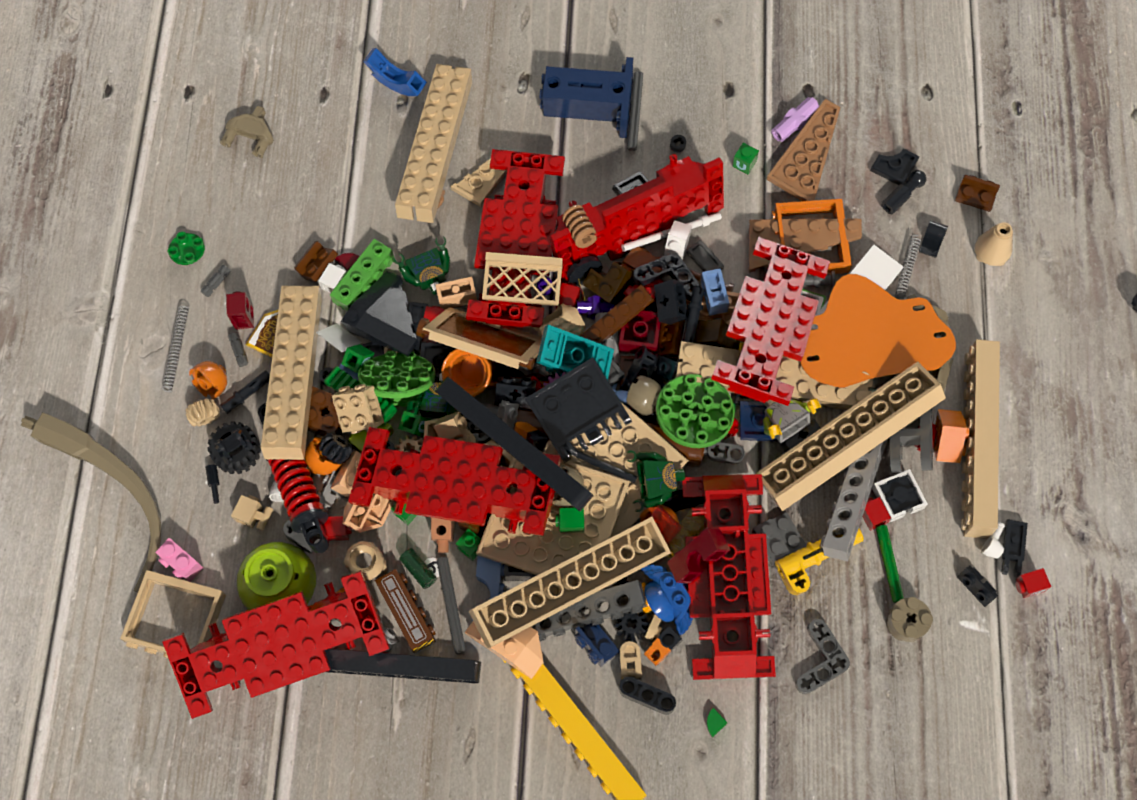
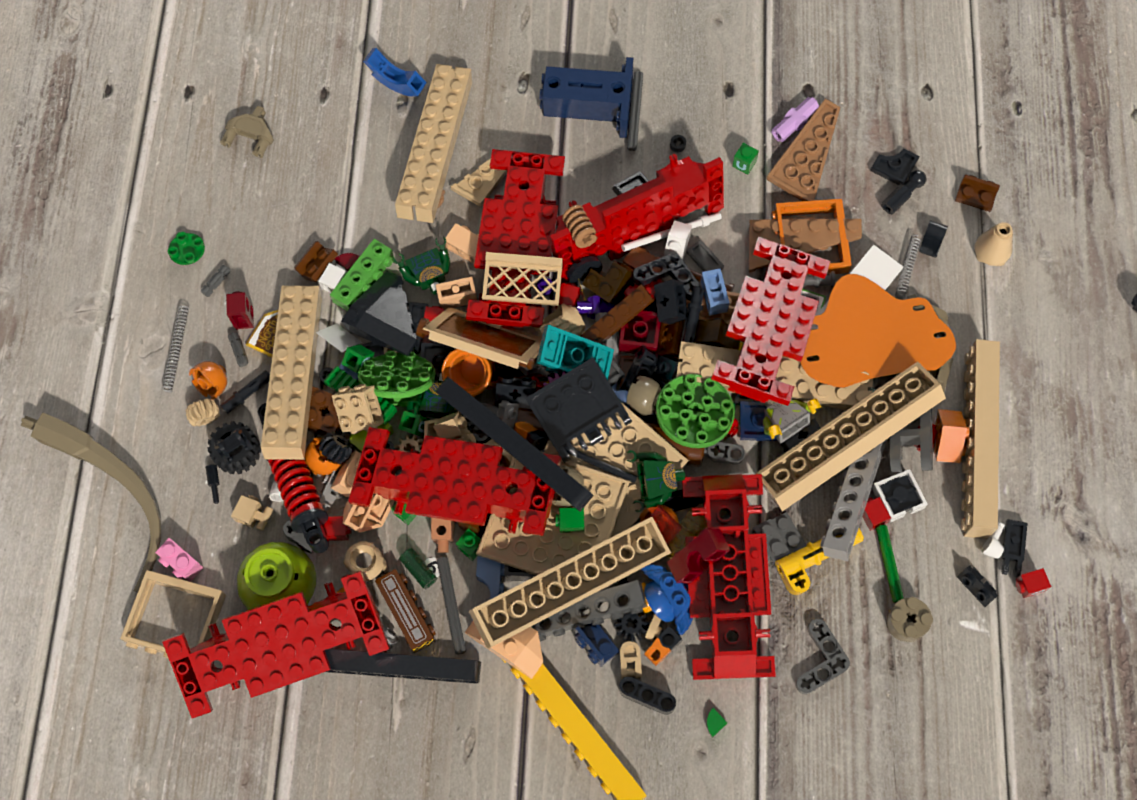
none -> light nougat brick [445,224,479,264]

